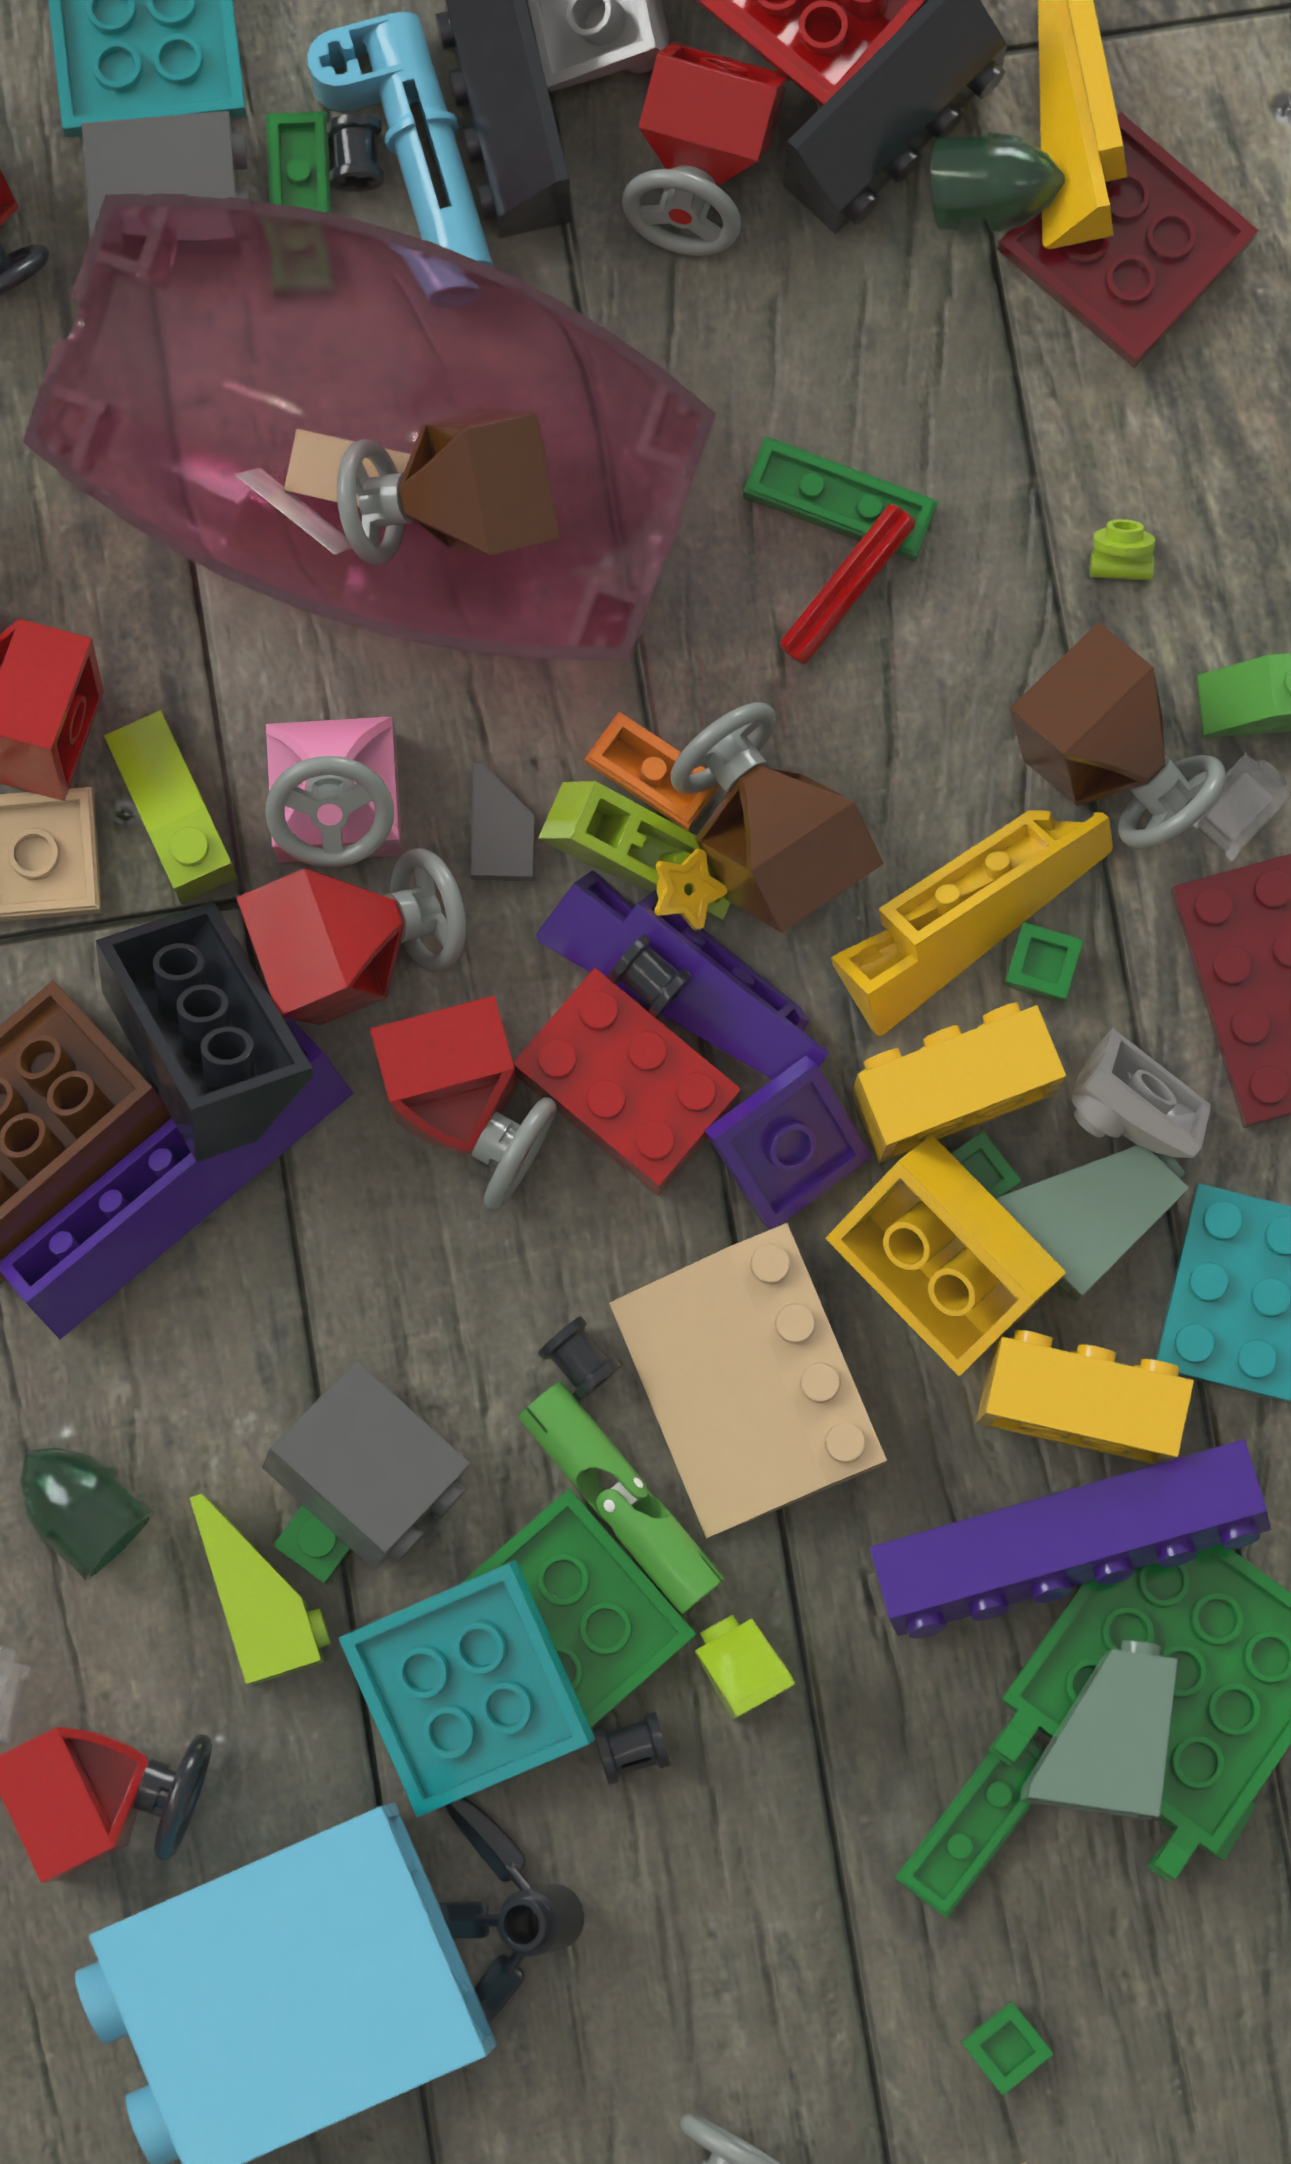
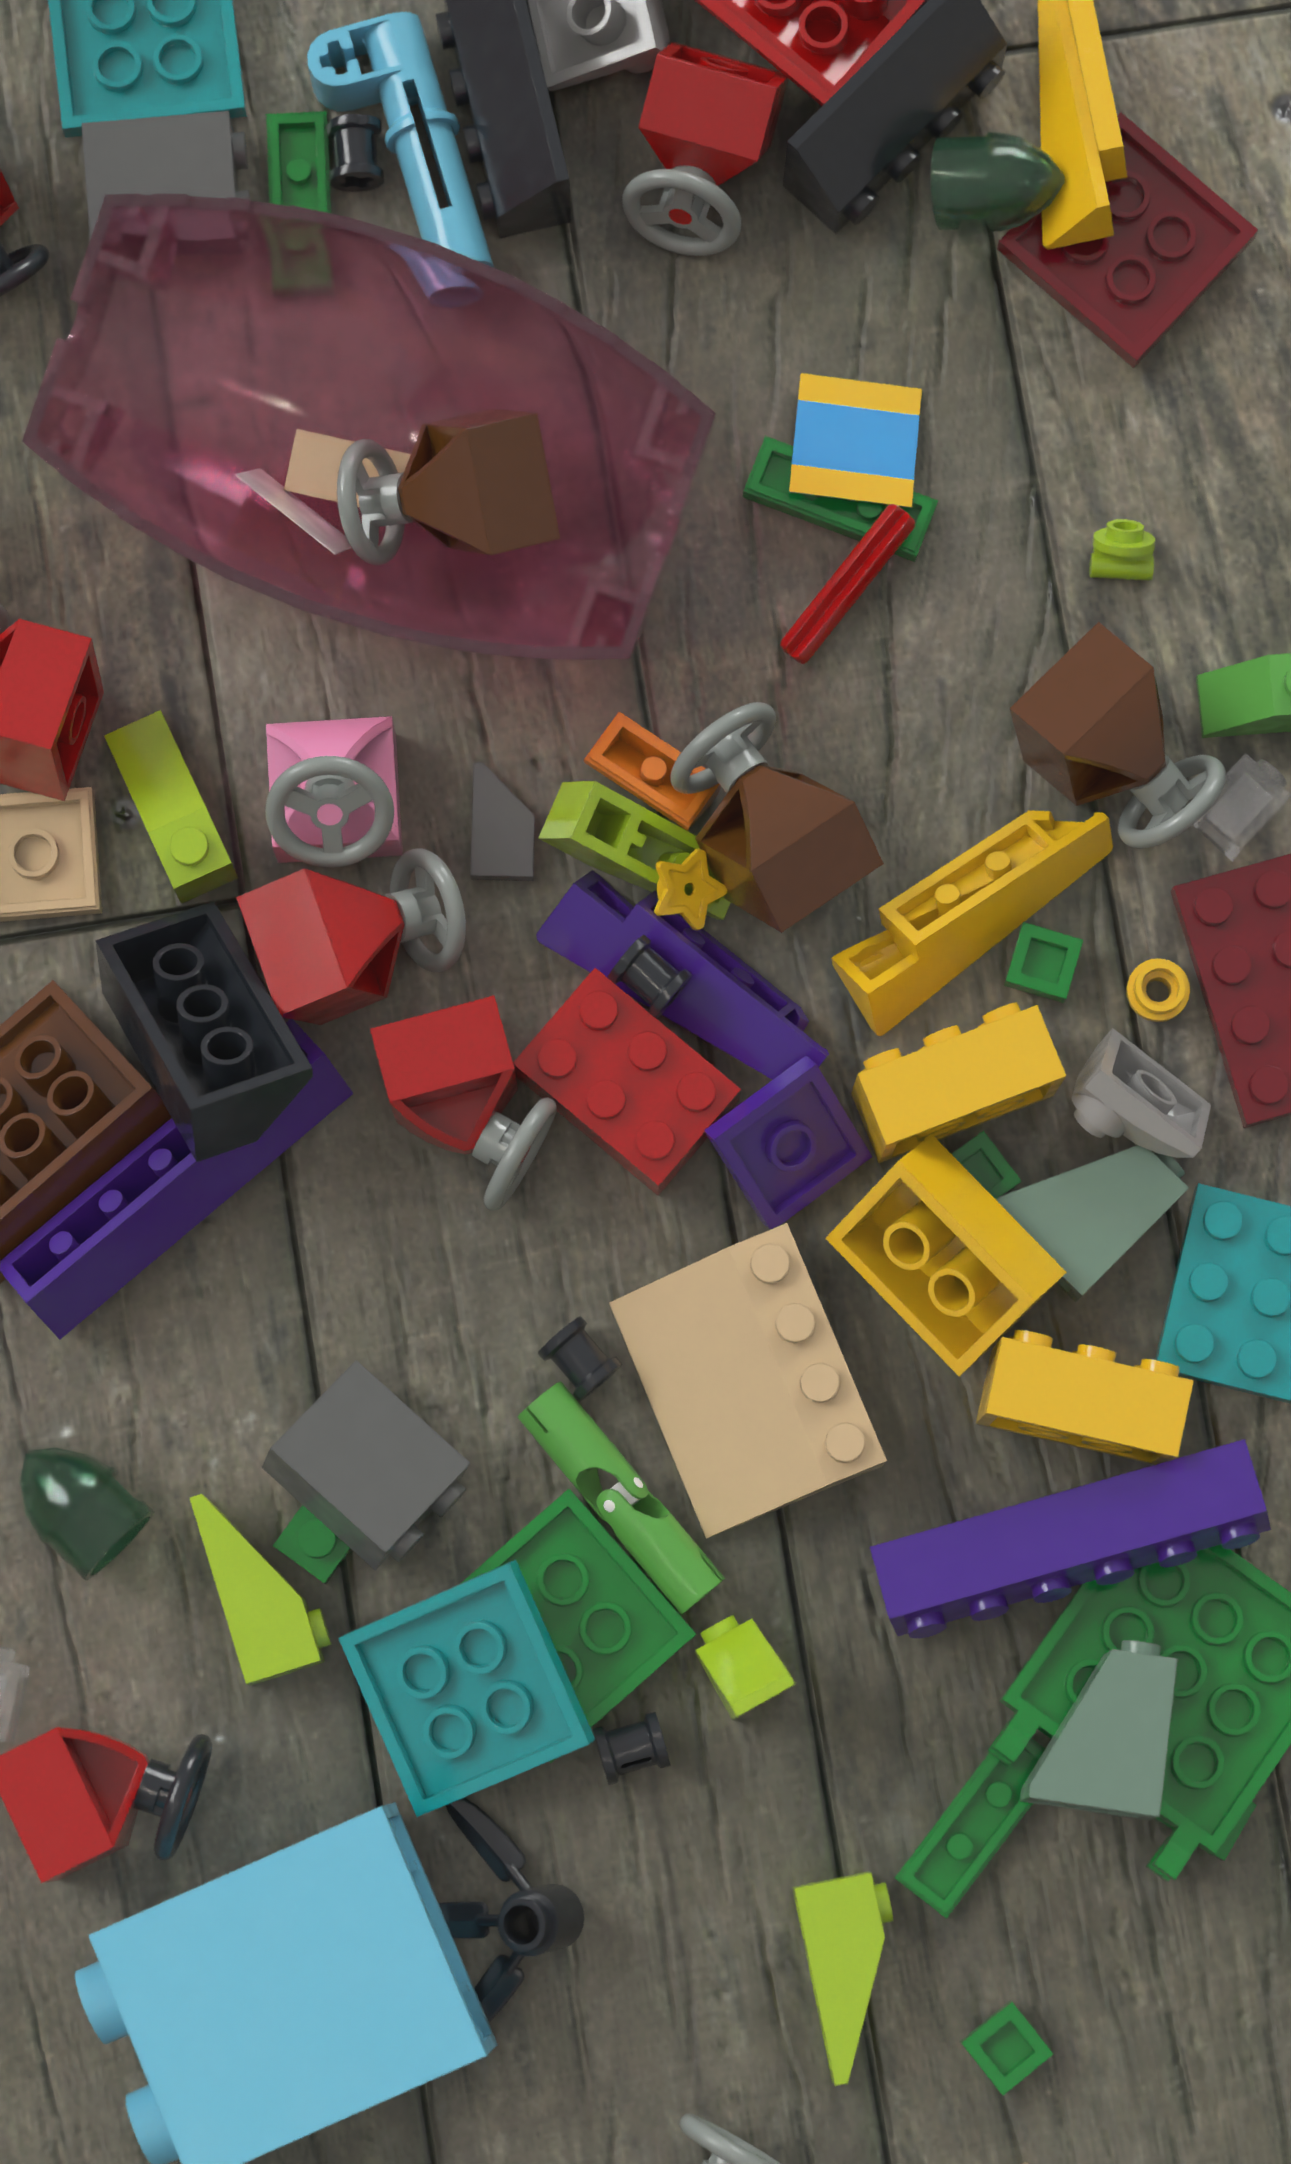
none -> sticker [789,373,922,507]
none -> lime slope [792,1871,893,2086]
none -> yellow plate [1126,959,1190,1022]

